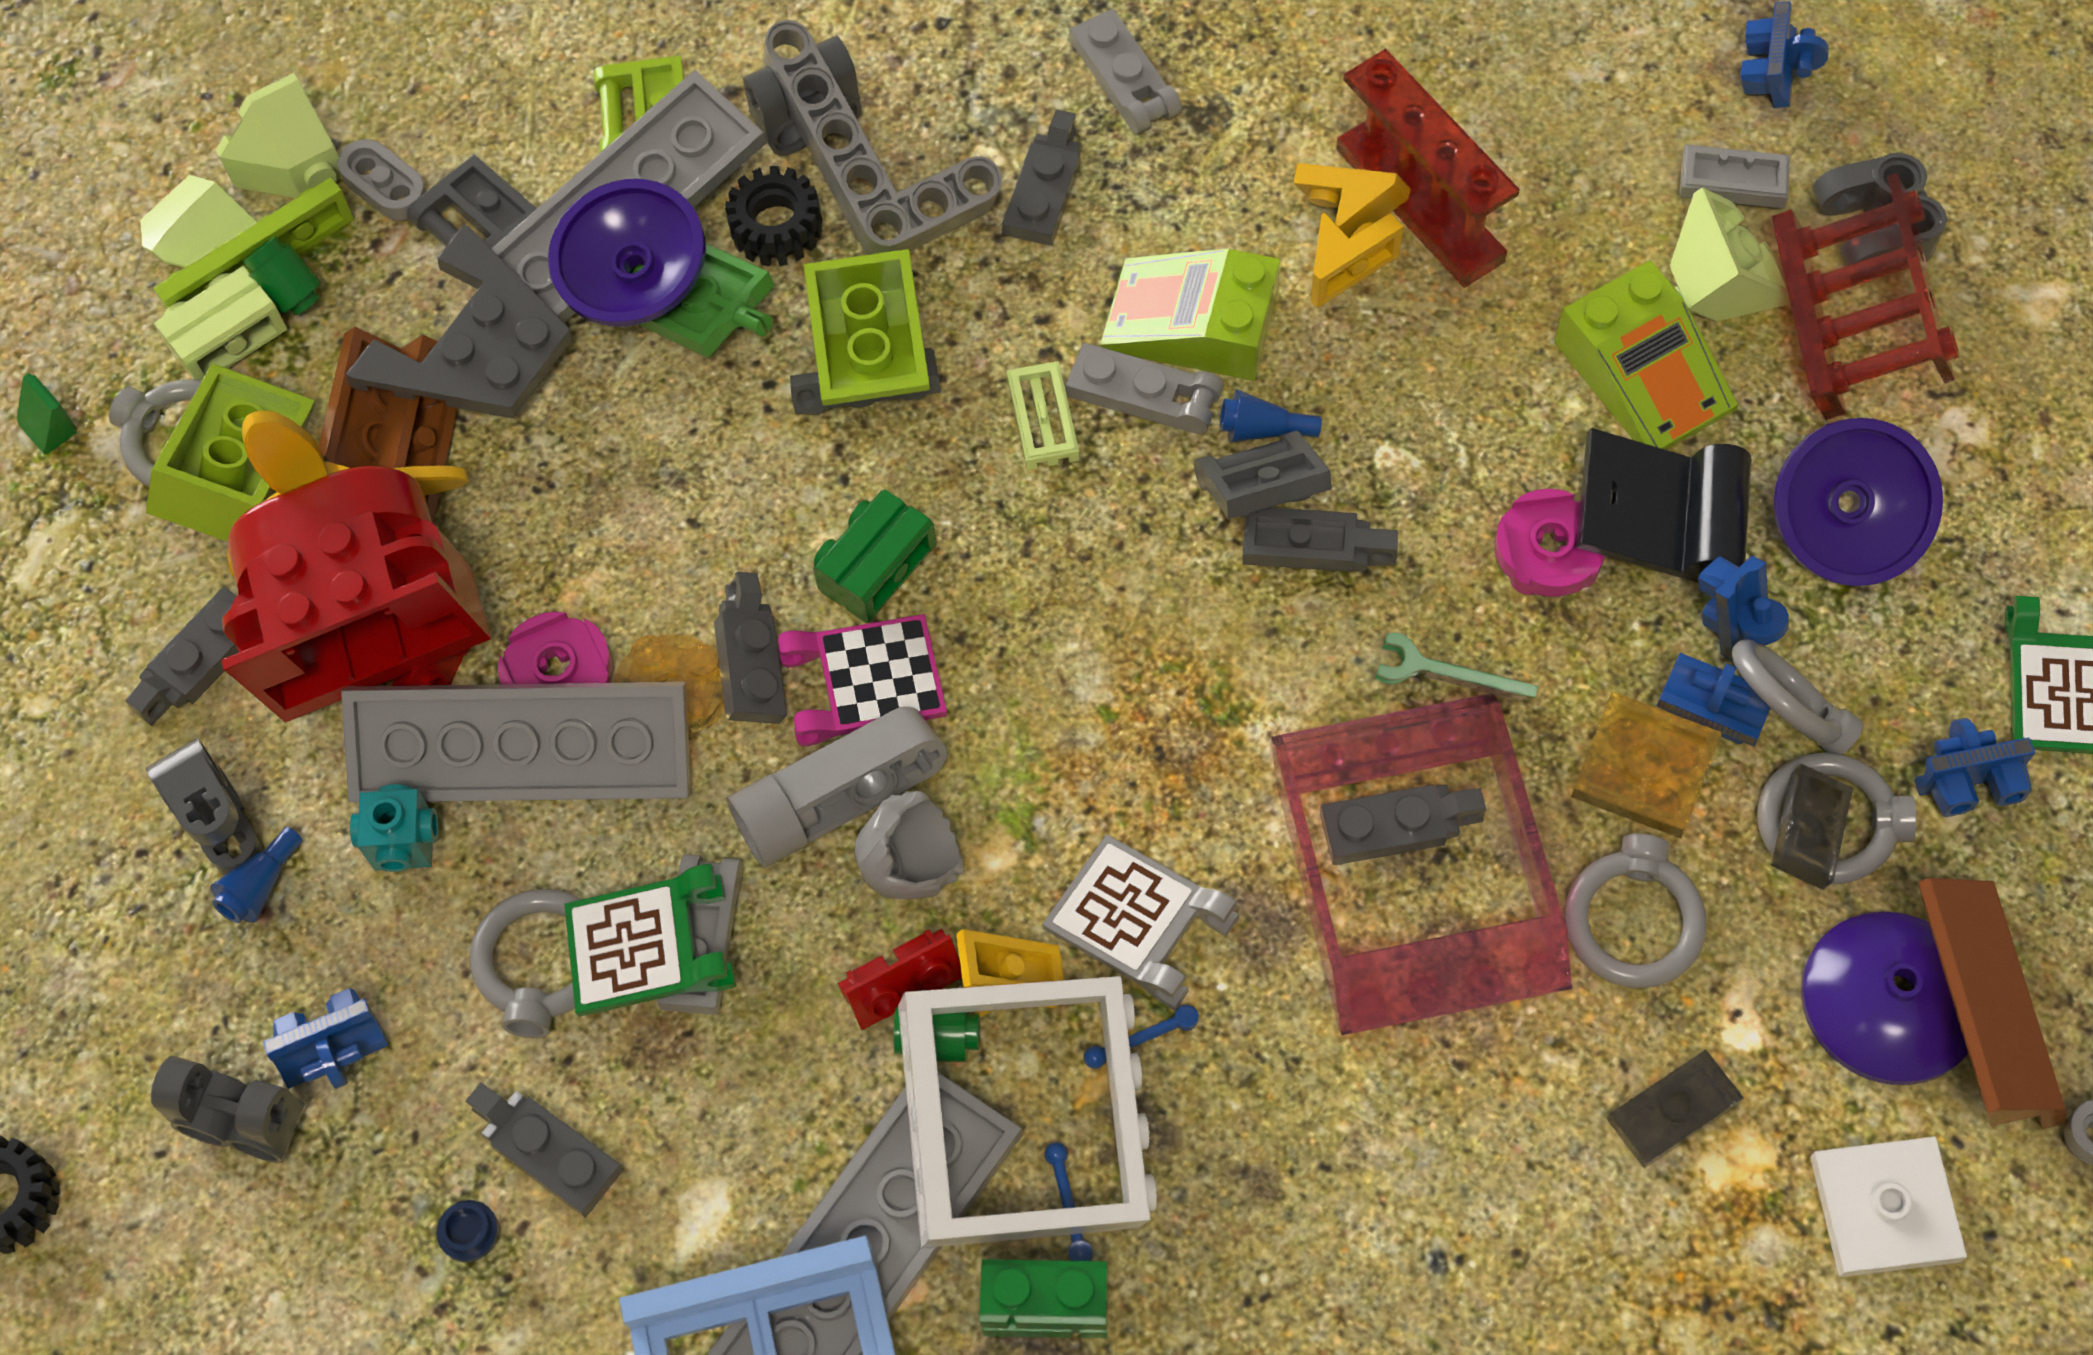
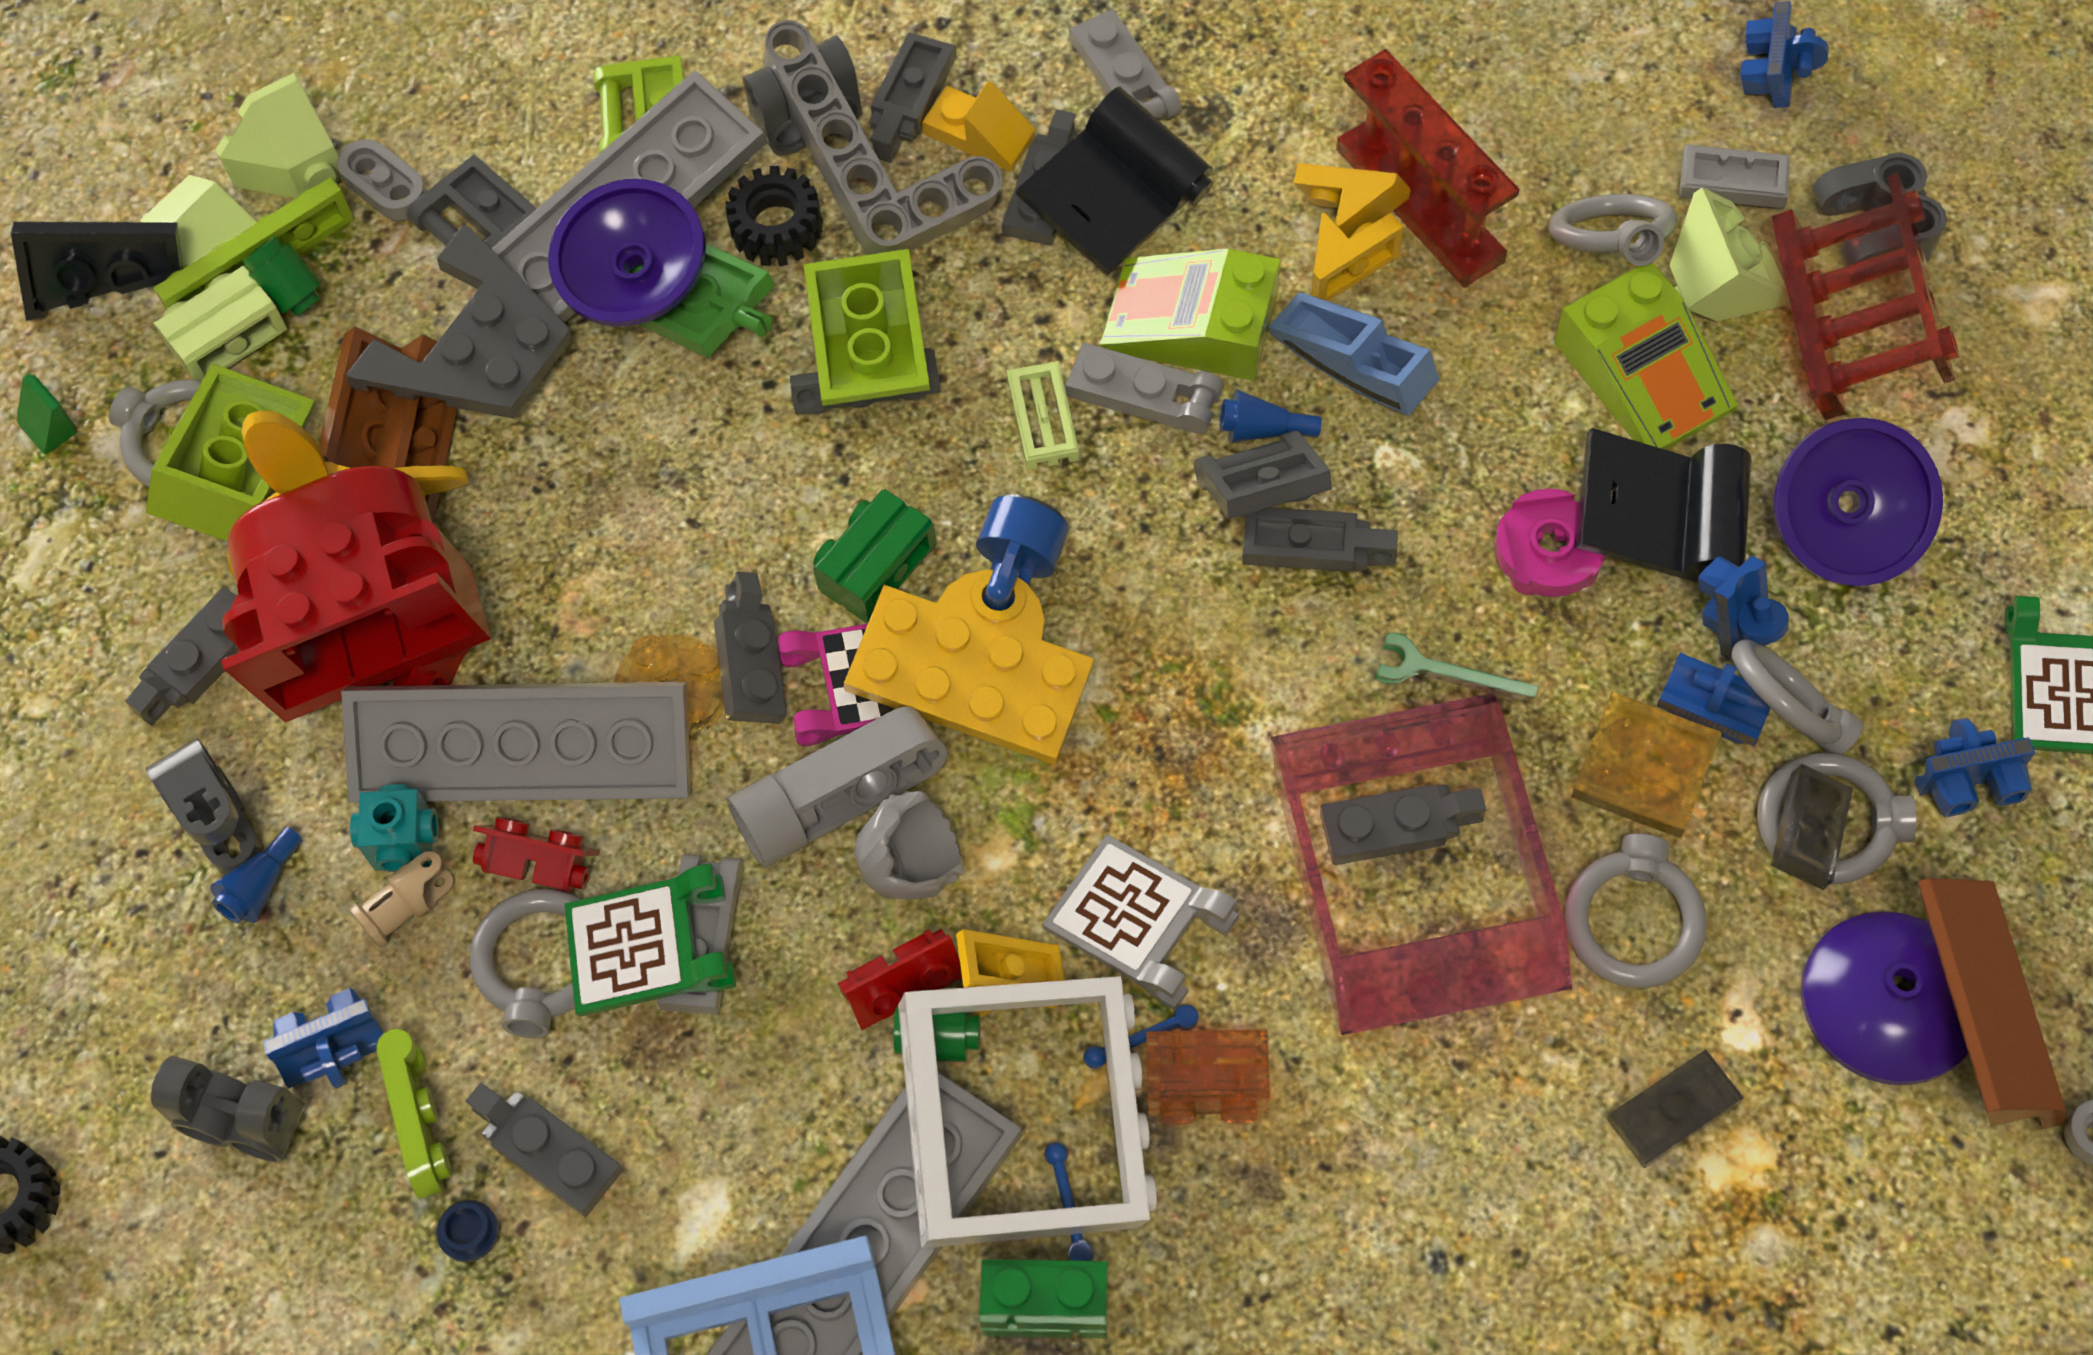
dark pink plate [498,612,613,684] -> none
white plate [1810,1137,1967,1277] -> none
none -> black wing [11,222,183,321]
none -> tan piece [348,851,454,948]
none -> lime plate [377,1029,452,1200]
none -> red hinge [473,816,600,893]
none -> yellow plate [844,494,1094,766]
none -> dark grey hinge [869,32,956,163]
none -> yellow slope [922,81,1036,172]
none -> black door [1015,86,1214,275]
none -> clear orange brick [1146,1030,1270,1125]
none -> medium blue slope [1268,292,1440,416]
none -> light grey piece [1549,194,1678,266]

